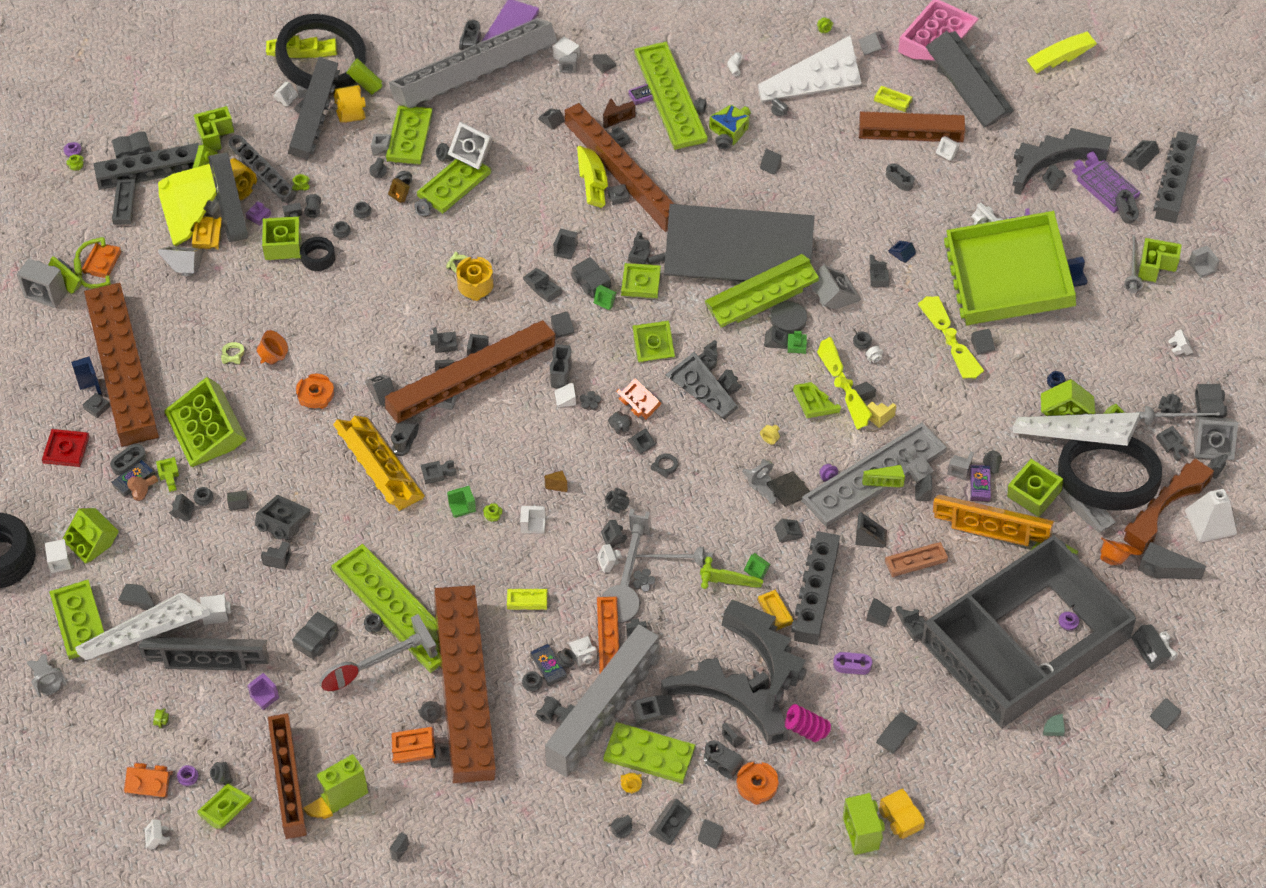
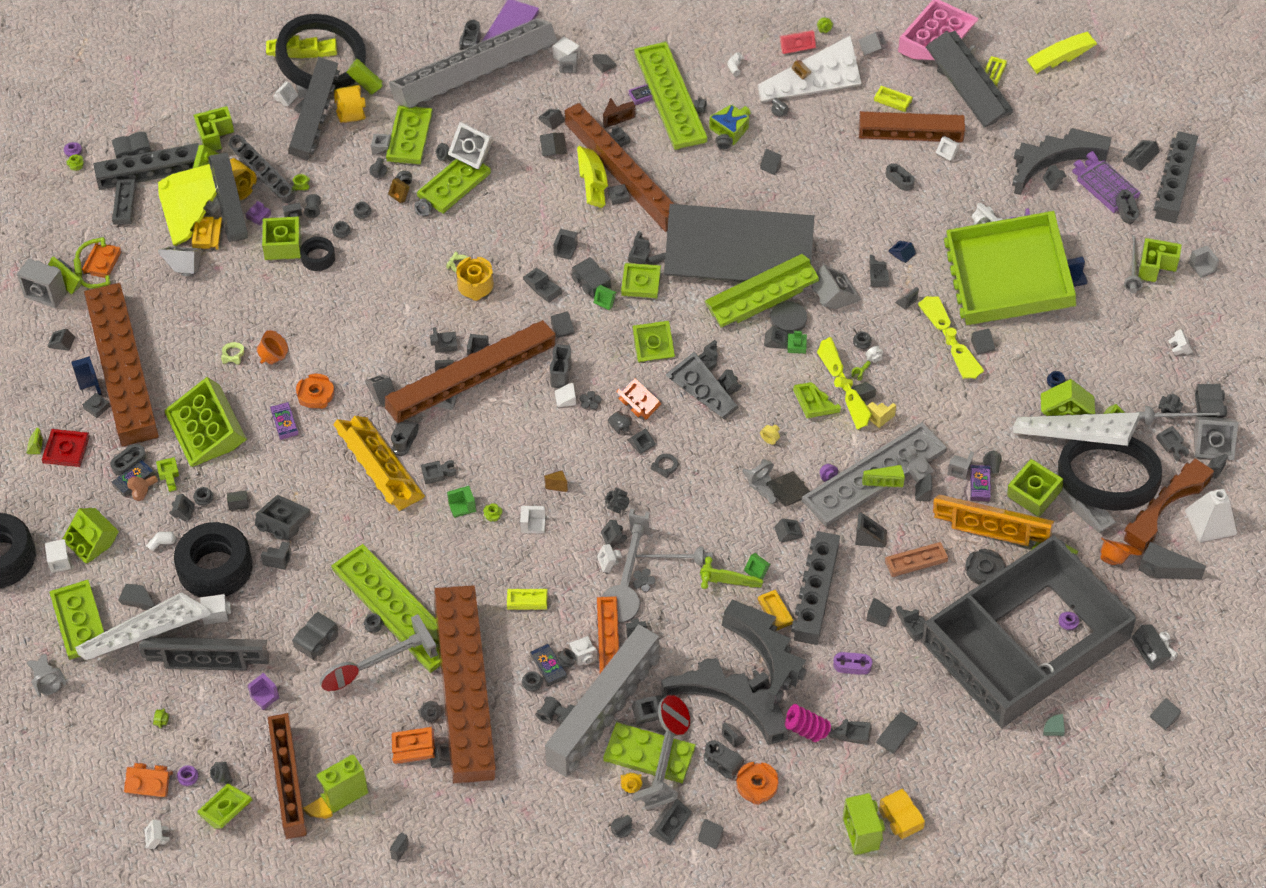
none -> lime slope [26,428,44,454]
none -> dark grey slope [47,328,75,350]
none -> white arm [146,532,176,552]
none -> black tyre [174,522,253,597]
none -> tile [270,402,298,440]
none -> dark grey panel [540,133,567,156]
none -> light grey piece [632,695,690,810]
none -> coral plate [780,30,816,54]
none -> pearl gold slope [792,60,811,80]
none -> dark grey slope [829,718,872,745]
none -> lime hand [852,361,871,381]
none -> dark grey slope [896,287,919,309]
none -> dark grey tile [965,549,1005,585]
none -> neon yellow tile [985,56,1007,87]

